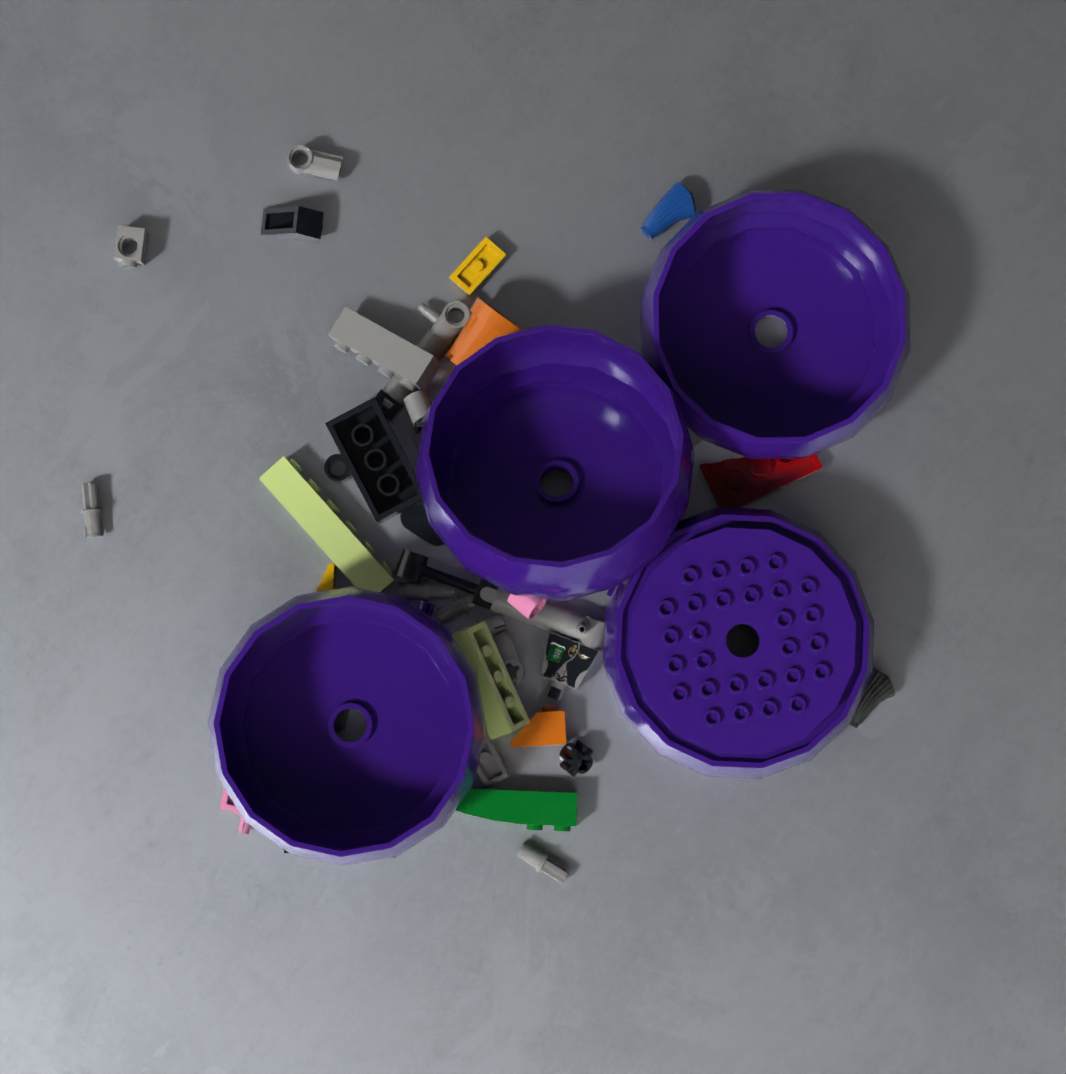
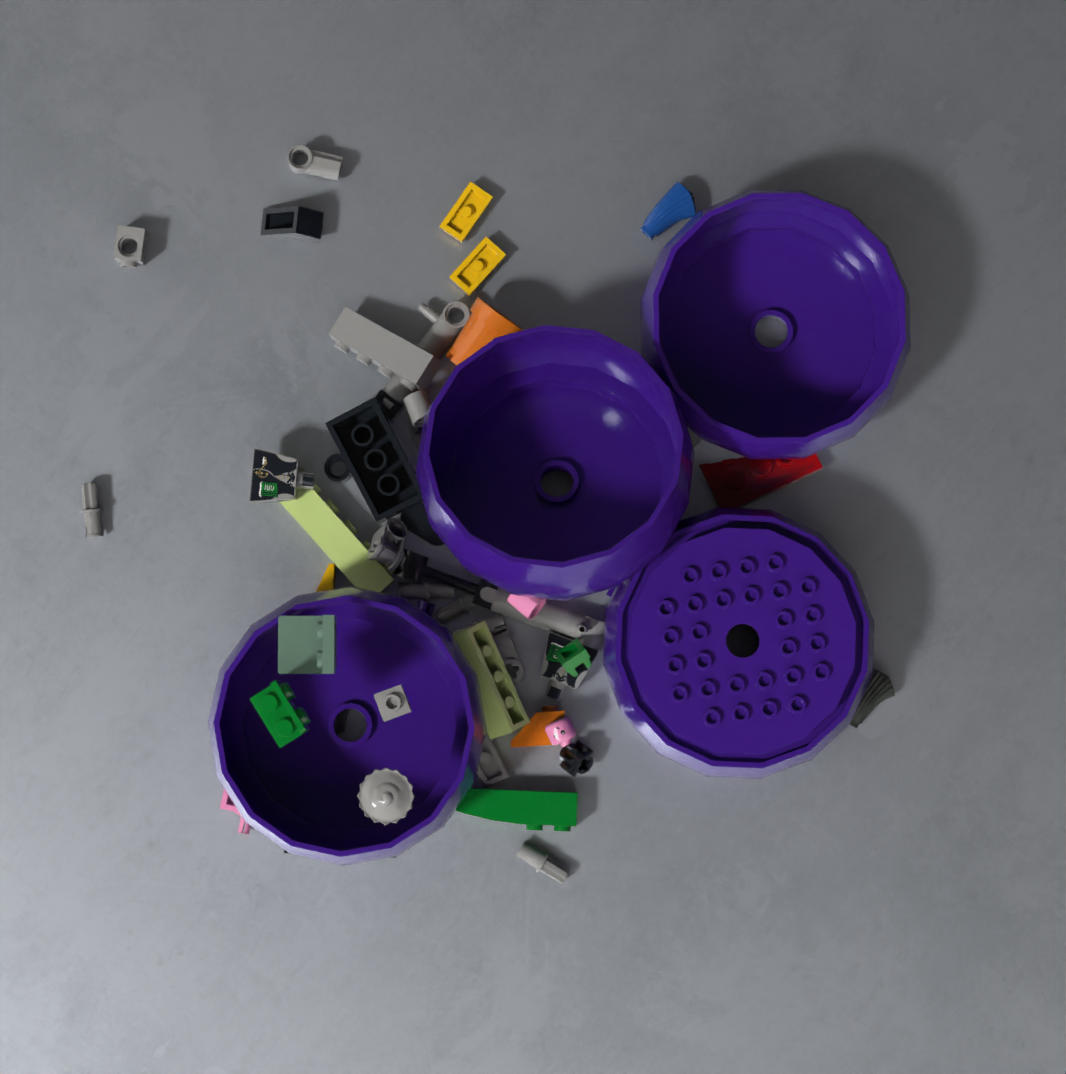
none -> black torso [249,449,315,504]
none -> green bracket [250,680,311,748]
none -> sand green bracket [278,615,337,674]
none -> light grey piece [357,767,415,825]
none -> light grey piece [367,518,408,572]
none -> light grey brick [374,684,412,722]
none -> yellow plate [439,181,493,243]
none -> bright pink piece [545,717,576,747]
none -> green tile [554,638,591,677]

